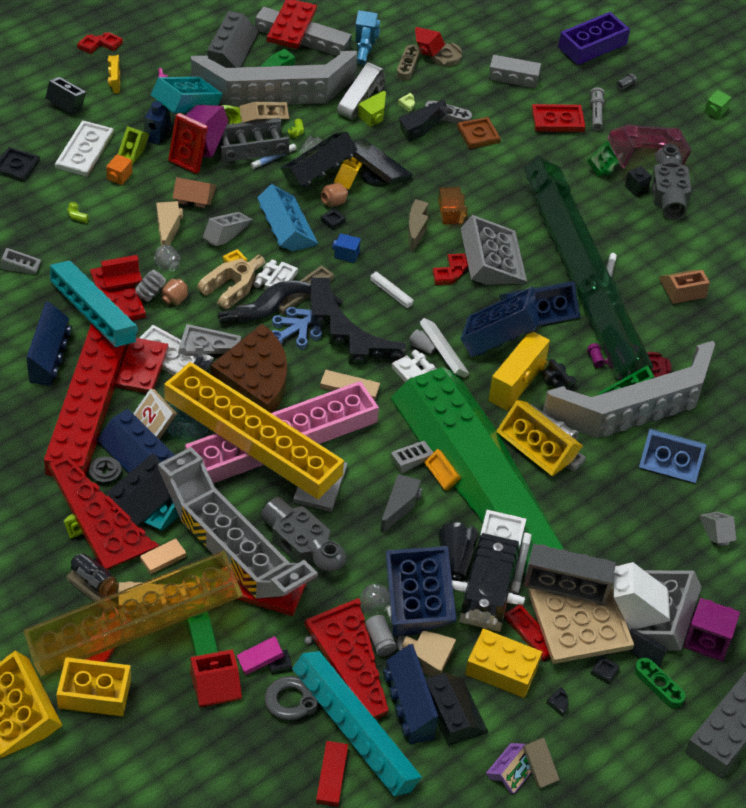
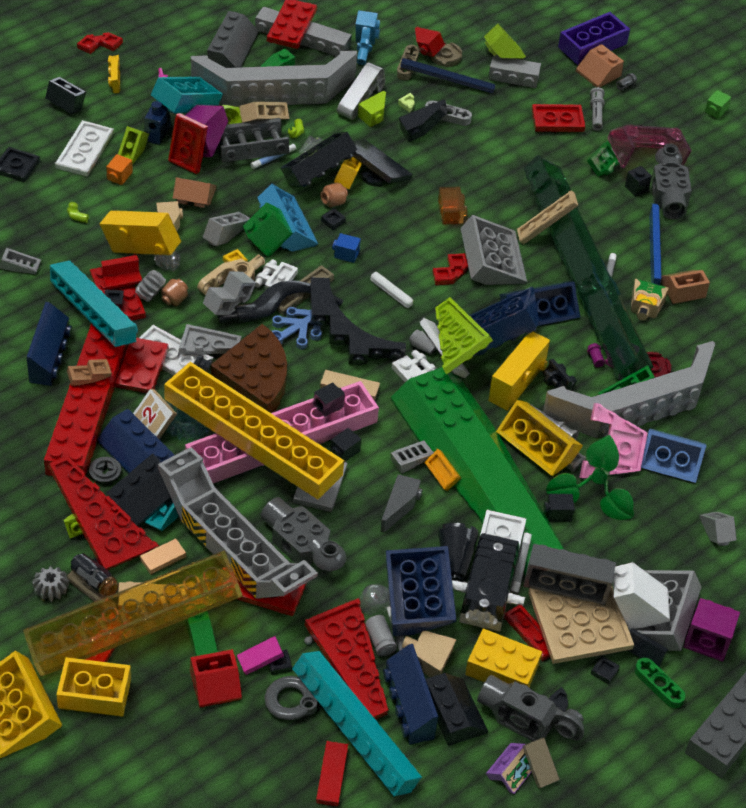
dark tan slope [408,199,429,251] -> none
dark orange tile [457,117,501,149] -> none
none -> light grey gear [33,565,69,602]
none -> medium nougat slope [67,359,112,386]
none -> yellow brick [100,211,181,255]
none -> black tile [105,290,124,309]
none -> light grey brick [203,271,256,315]
none -> green slope [243,202,293,257]
none -> black brick [313,382,345,417]
none -> black brick [330,428,362,462]
none -> dark blue axle [400,58,495,93]
none -> lime wing [435,297,493,374]
none -> dark grey brick [477,675,584,742]
none -> lime slope [484,24,526,58]
none -> tan tile [517,191,578,244]
none -> black brick [544,494,575,522]
none -> green plant [546,435,634,520]
none -> nougat slope [576,44,624,88]
none -> bright pink wing [579,403,648,478]
none -> tan torso [631,279,669,321]
none -> blue tile [649,204,661,285]

